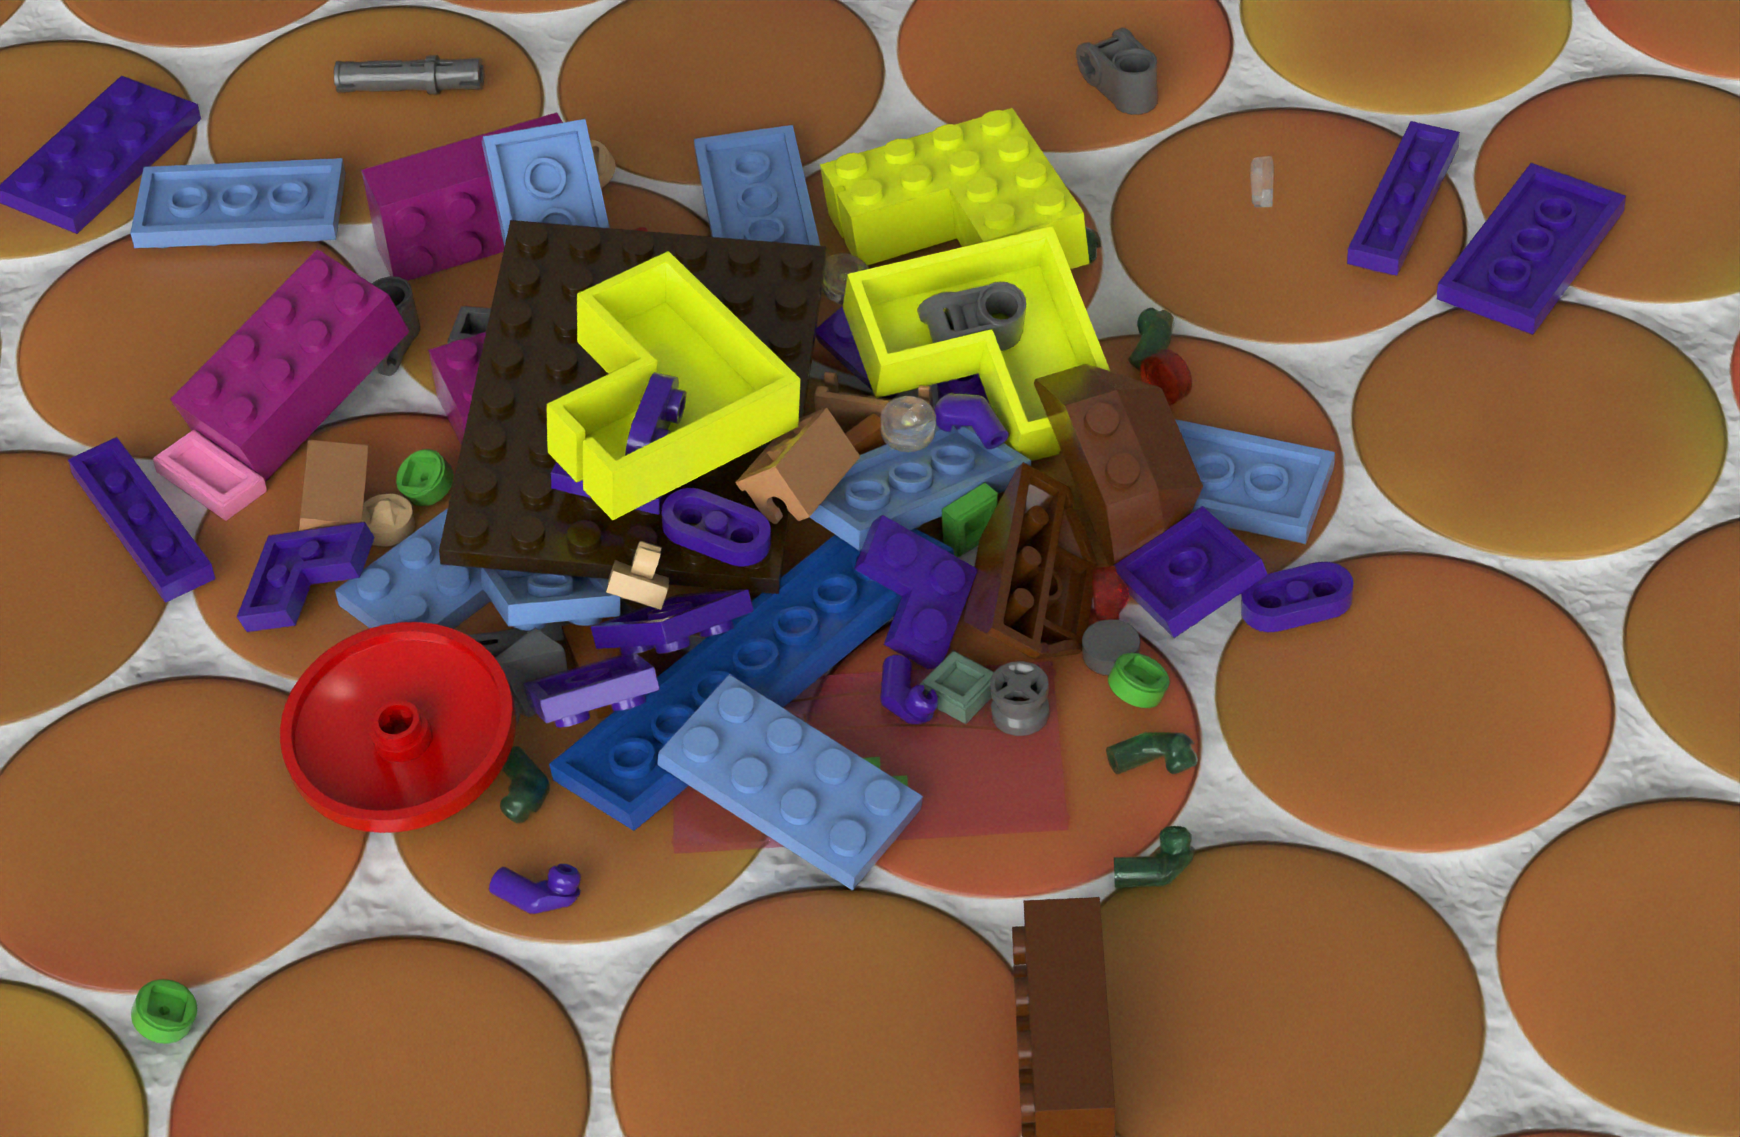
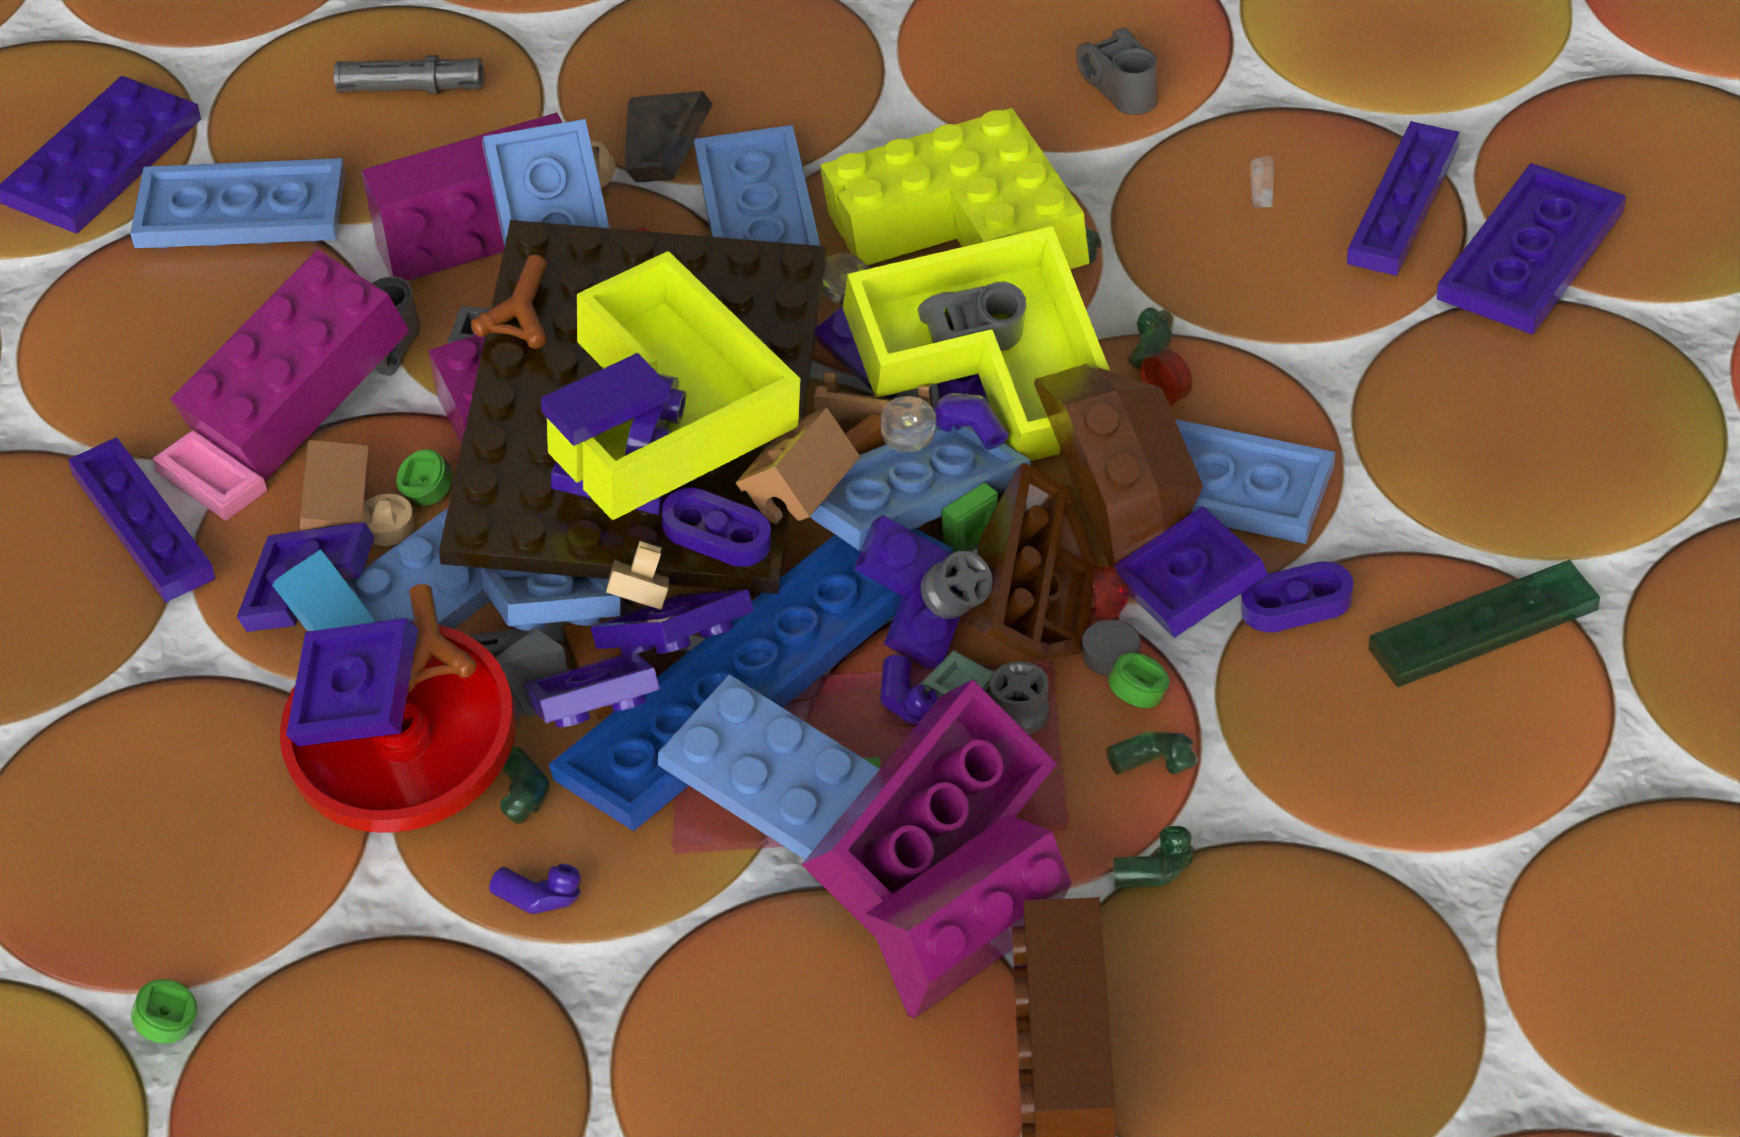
none -> dark azure tile [272,549,377,631]
none -> dark purple plate [286,618,418,746]
none -> dark orange piece [407,584,477,693]
none -> dark orange piece [471,255,548,349]
none -> dark purple tile [541,353,670,446]
none -> clear smoke wing [625,91,713,183]
none -> magenta brick [801,680,1057,936]
none -> magenta slope [866,814,1072,1019]
none -> dark grey wheel [920,551,993,619]
none -> clear green tile [1369,559,1600,688]

